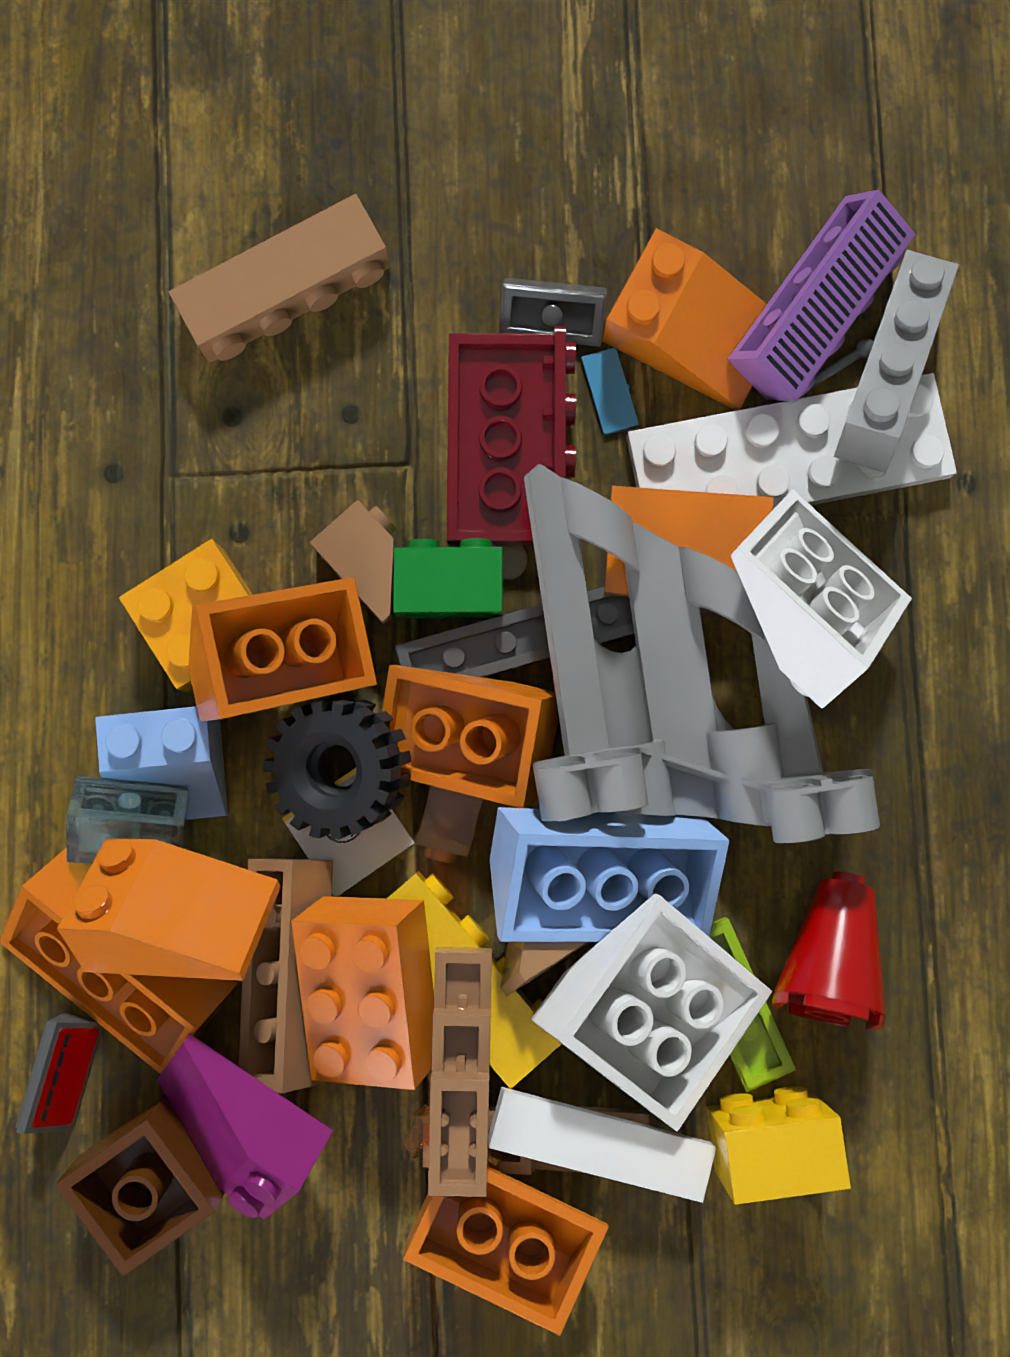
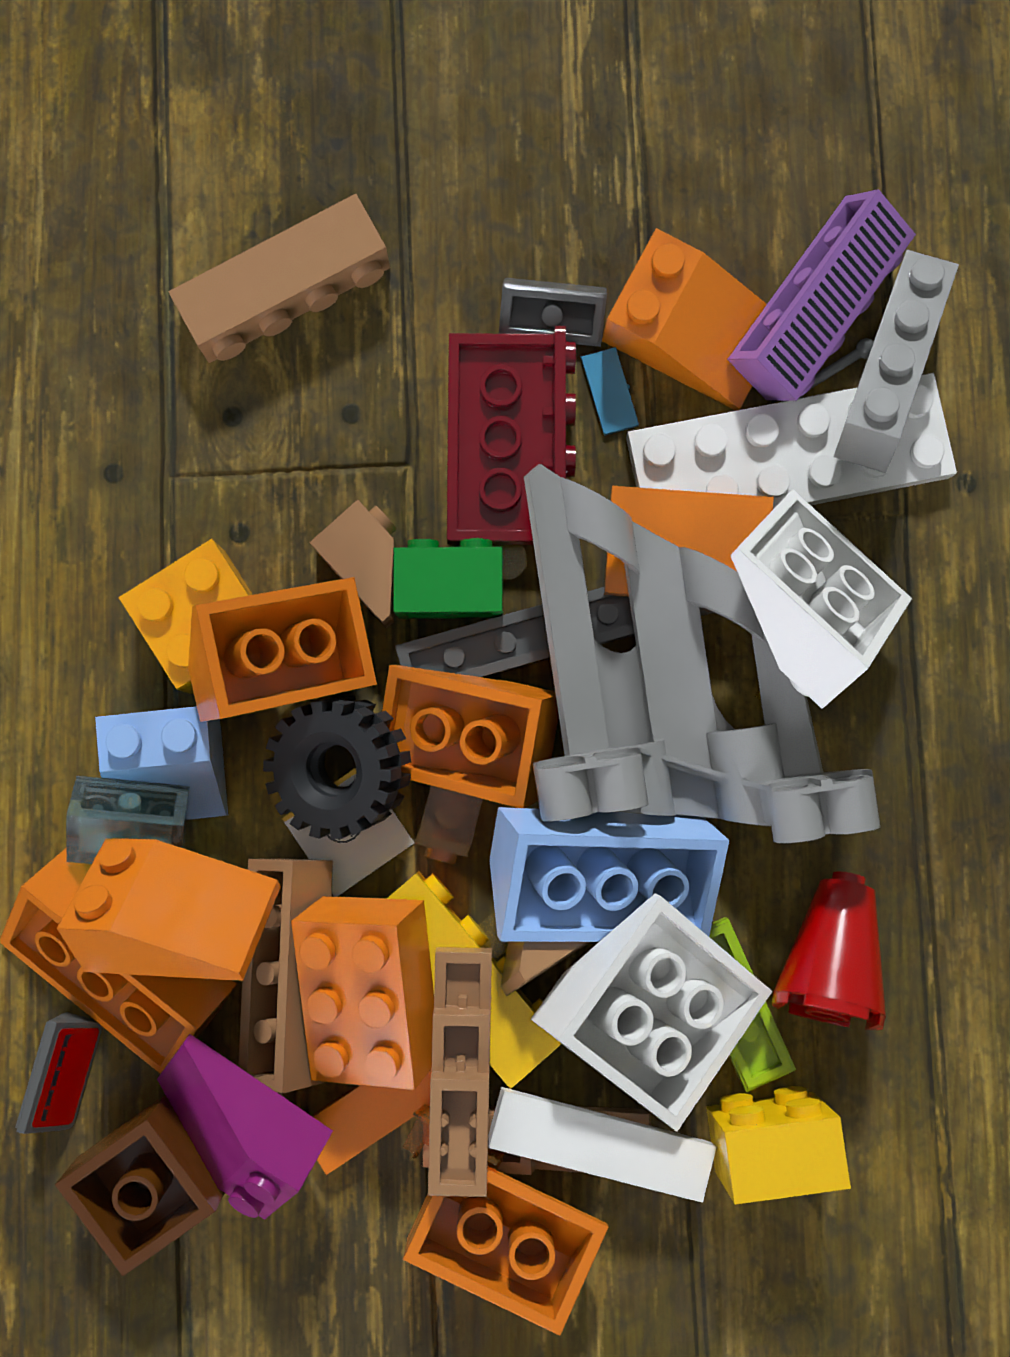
none -> orange tile [311,1069,432,1175]

